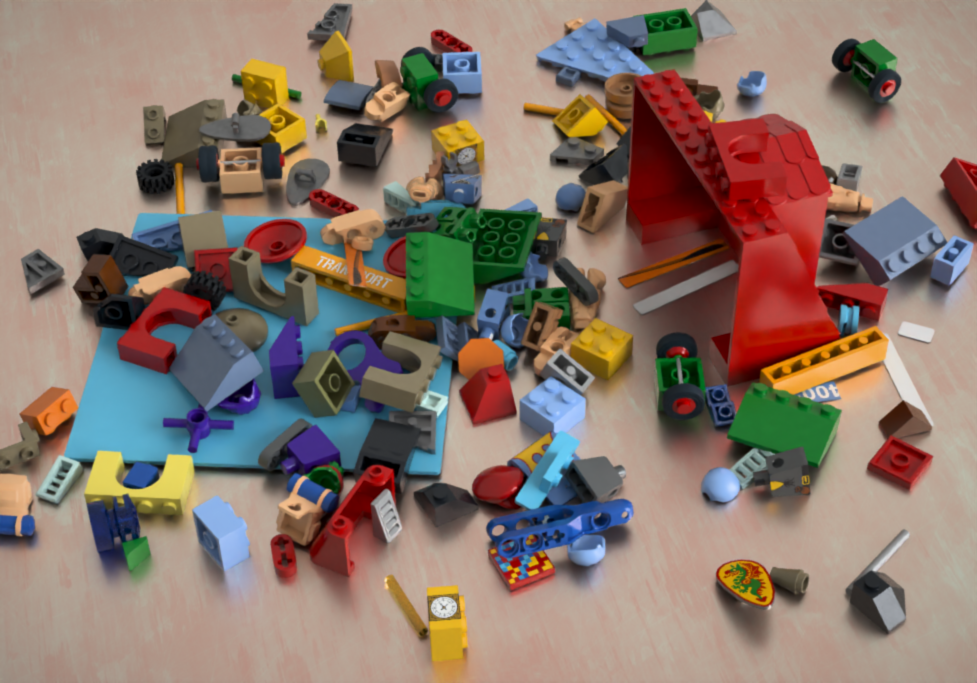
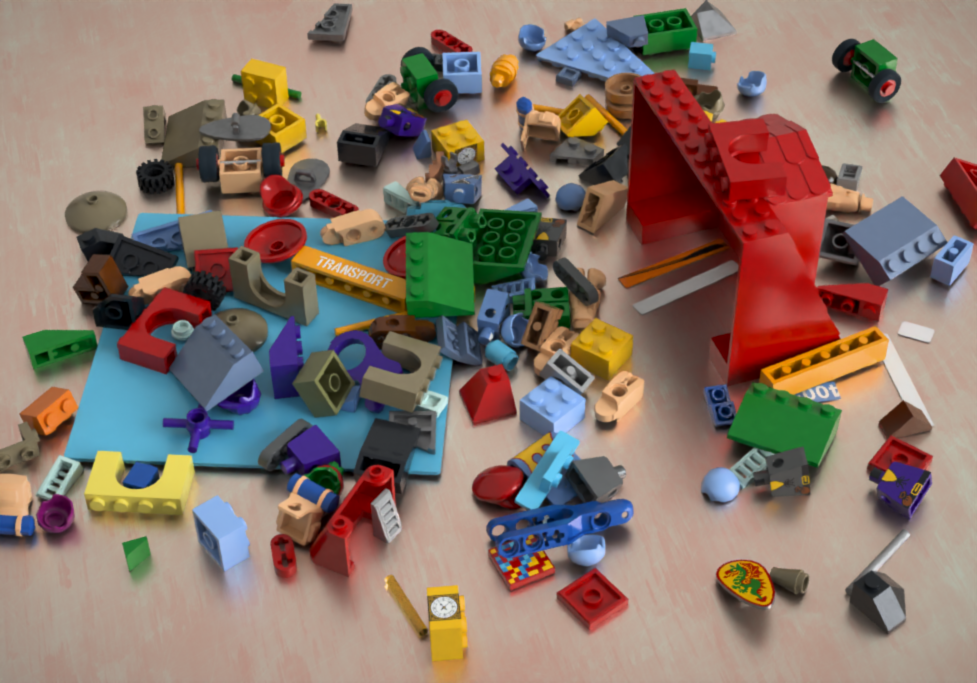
flat silver wing [21,249,65,294] -> none
clear blue wheel [86,493,141,553] -> none
yellow slope [317,31,354,82] -> none
sand blue slope [324,80,374,110] -> none
orange sticker [344,243,367,287] -> none
light nougat tile [352,236,374,251] -> none
nougat slope [375,60,402,88] -> none
black slope [414,483,479,527] -> none
orange piece [458,338,504,380] -> none
brick [654,332,706,420] -> none
medium azure wheel [837,304,859,336] -> none
none -> green slope [22,330,98,369]
none -> magenta hair [36,494,75,533]
none -> dark tan dish [65,191,127,233]
none -> light aqua plate [171,320,194,341]
none -> red piece [260,174,303,218]
none -> dark purple torso [378,103,427,136]
none -> medium blue slope [413,130,432,159]
none -> light orange piece [489,54,518,88]
none -> dark purple bracket [495,143,550,198]
none -> light nougat piece [516,97,561,151]
none -> medium blue hair [518,24,546,52]
none -> red tile [557,568,629,630]
none -> light nougat piece [594,371,644,422]
none -> medium azure brick [688,42,716,70]
none -> dark purple torso [869,462,932,520]

